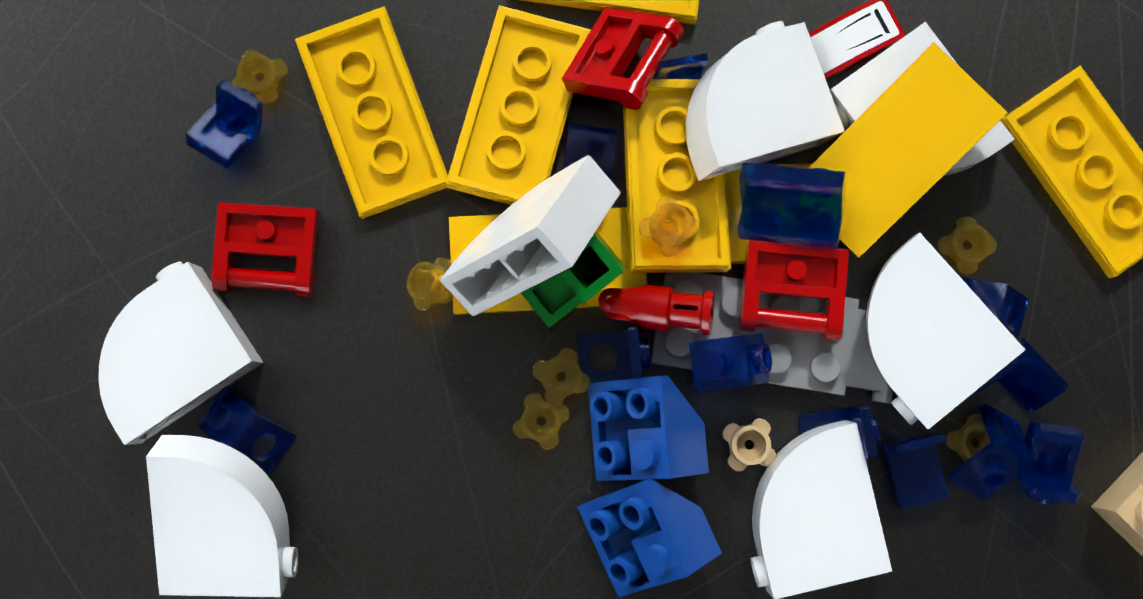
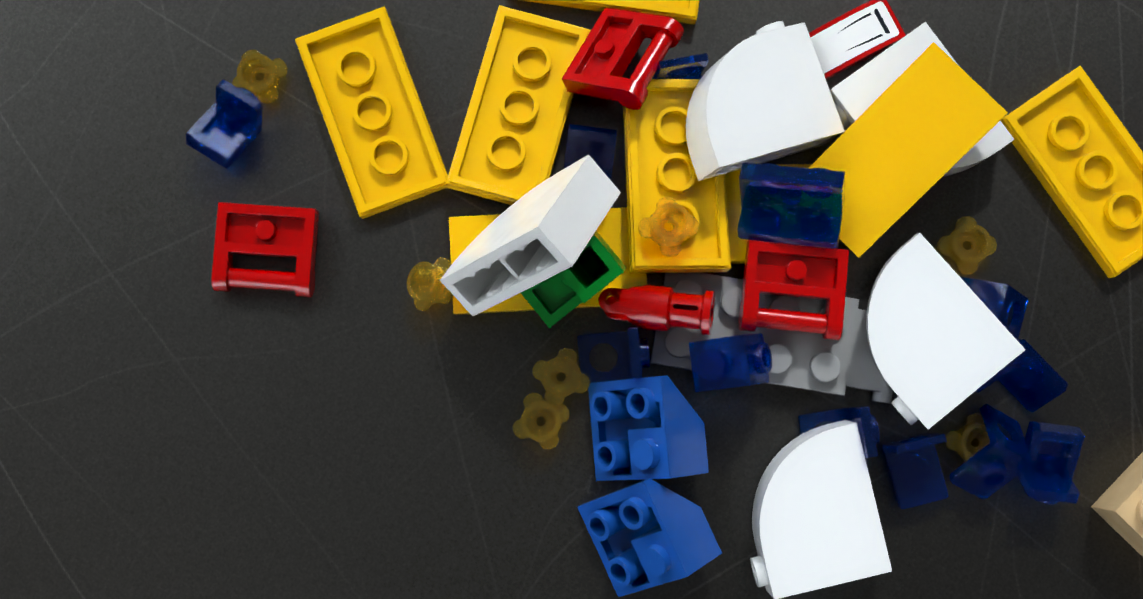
white brick [99,262,263,445] -> none
white brick [146,435,298,597] -> none
clear blue bracket [197,386,296,475] -> none
tan plate [722,418,776,471] -> none

